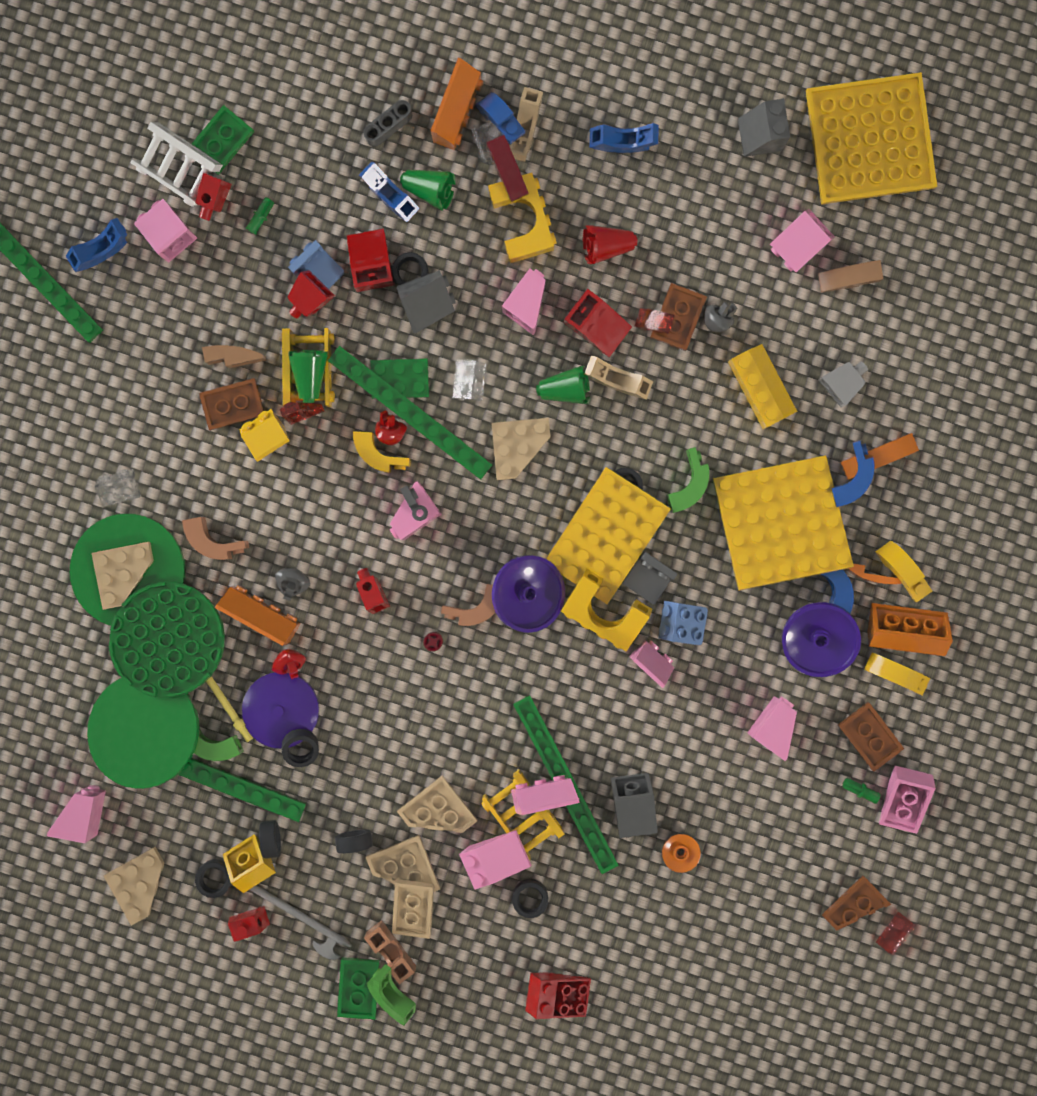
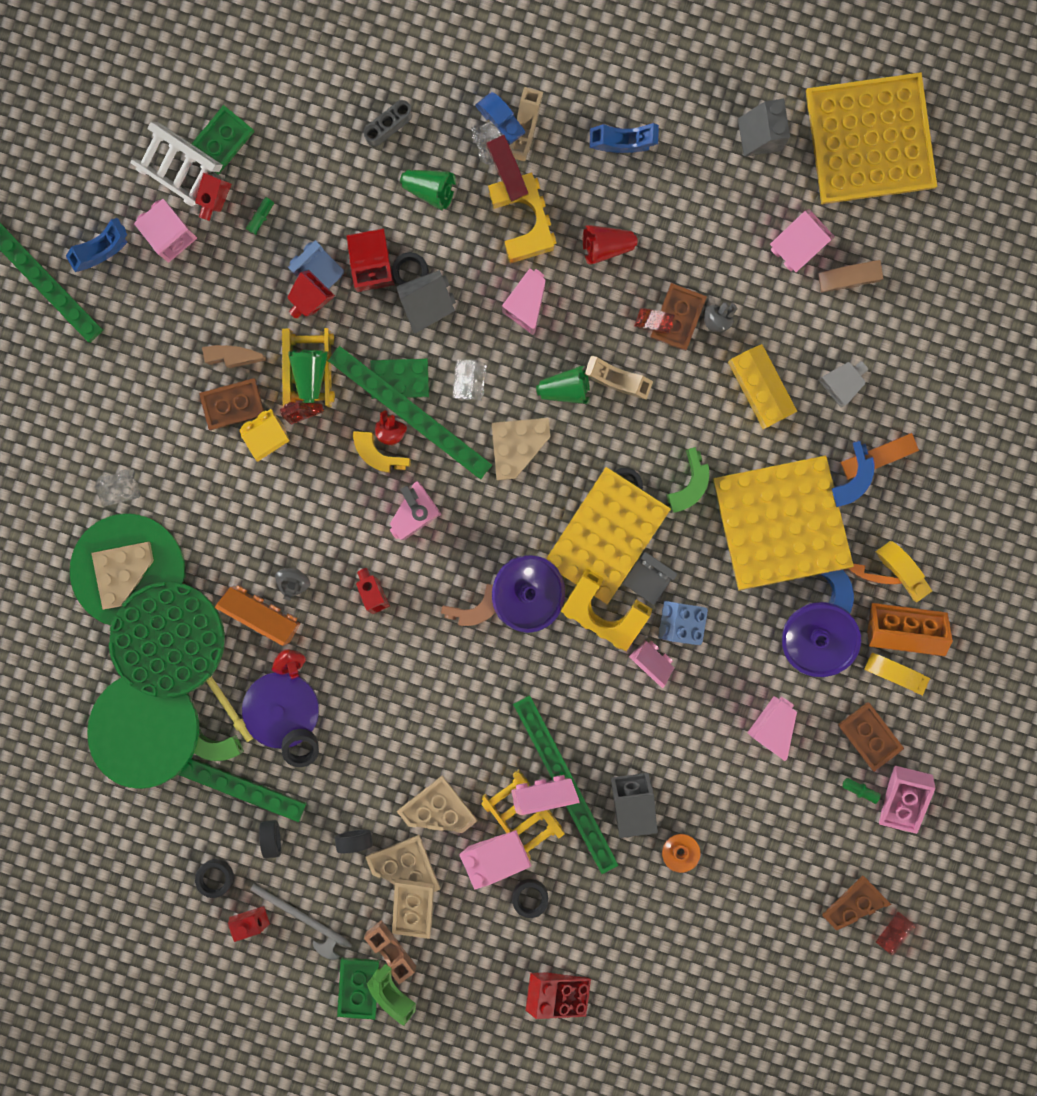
bright pink slope [47,785,106,843] -> none
tan plate [104,847,164,926] -> none
nougat arch [182,517,249,560] -> none
yellow slope [223,834,276,893] -> none
blue arch [359,161,420,222] -> none
dark red wheel [423,632,443,652] -> none
orange slope [431,57,483,150] -> none
red slope [564,289,632,358] -> none

